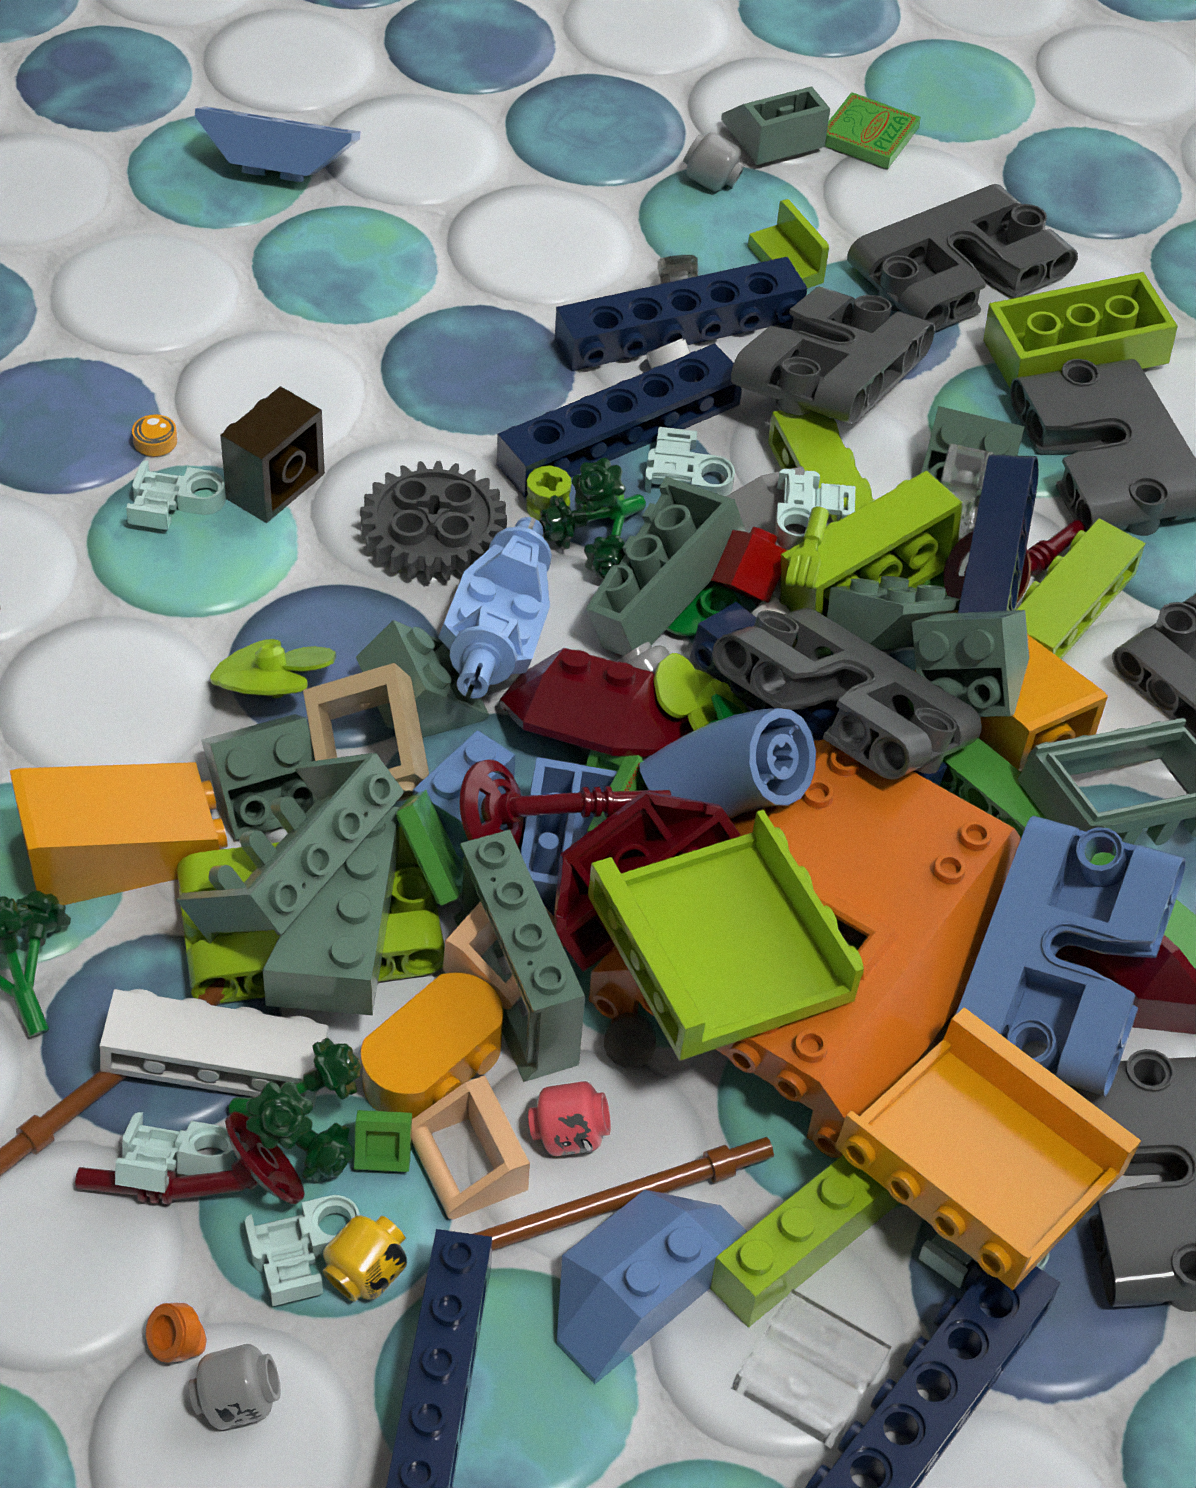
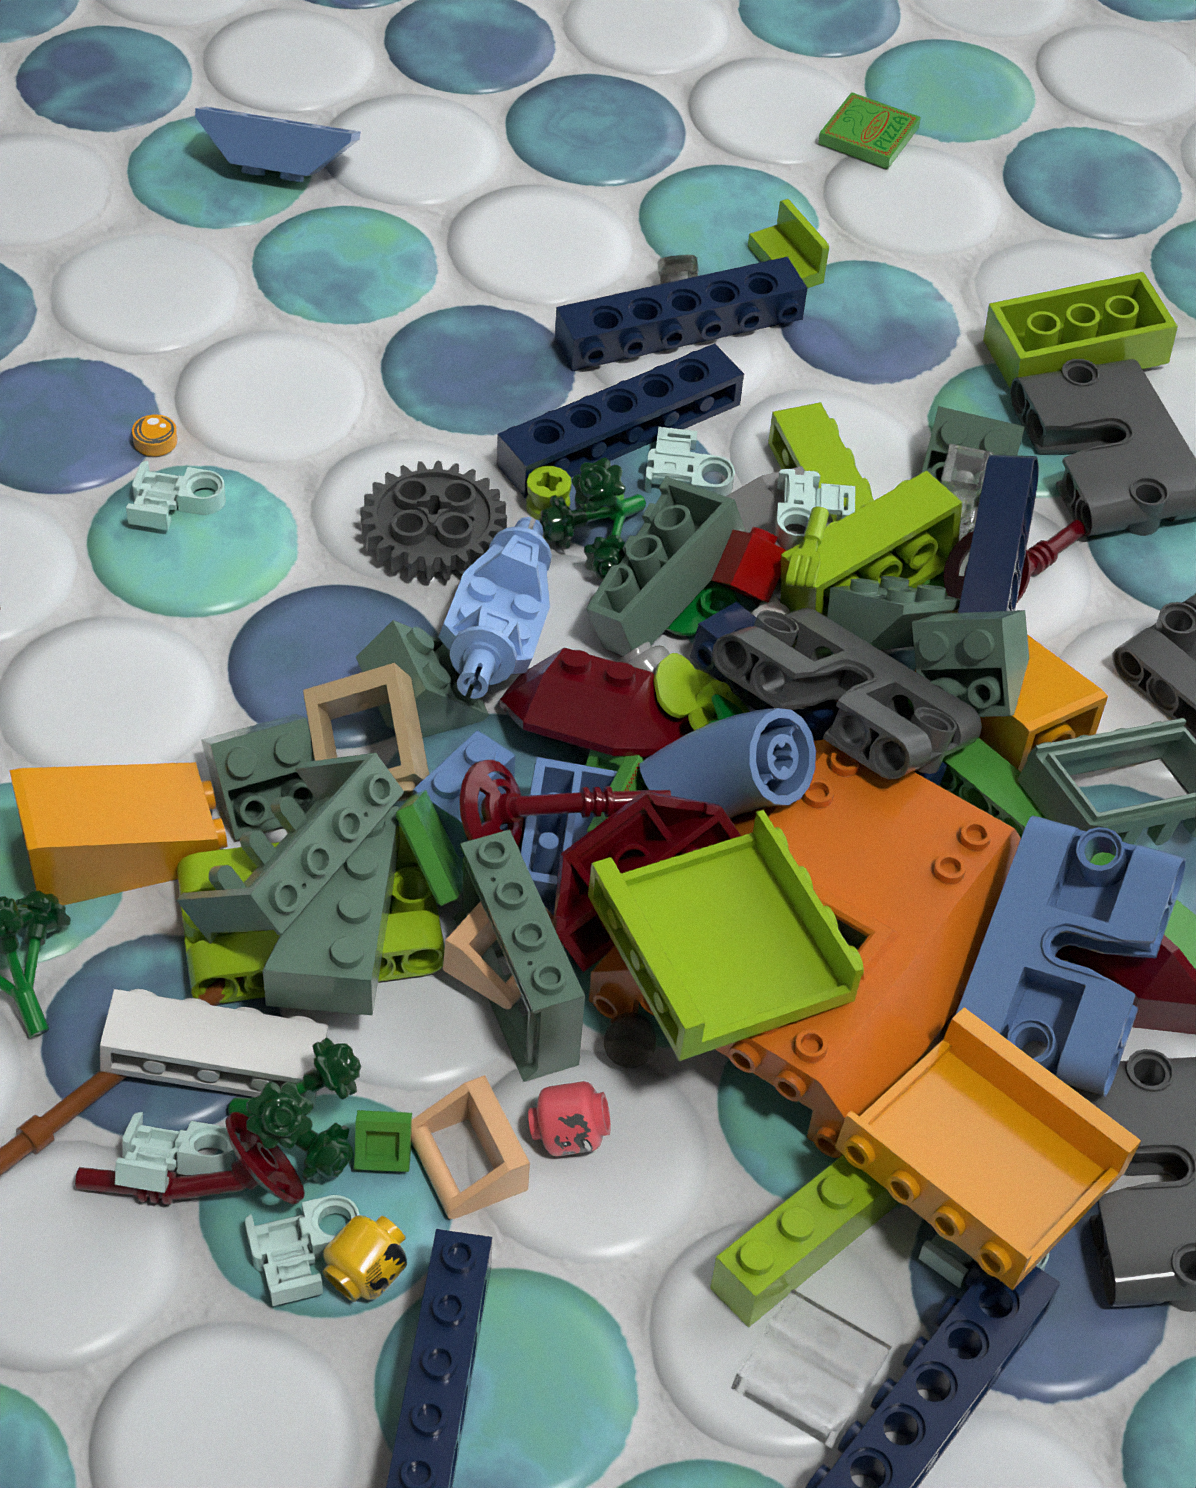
orange tile [146,1303,207,1362] -> none
light grey head [188,1344,281,1430] -> none
lime piece [210,639,337,698] -> none
dark brown brick [220,386,325,523] -> none
light orange brick [361,973,503,1119] -> none
dark orange bar [473,1137,774,1251] -> none
medium blue wedge [557,1190,748,1384] -> none
white tile [646,338,690,369] -> none
light grey head [683,132,744,192] -> none
sand green slope [721,86,830,165] -> none
dark grey connector [731,286,935,425] -> none
dark grey connector [847,184,1078,331] -> none
lime brick [1016,518,1146,660] -> none

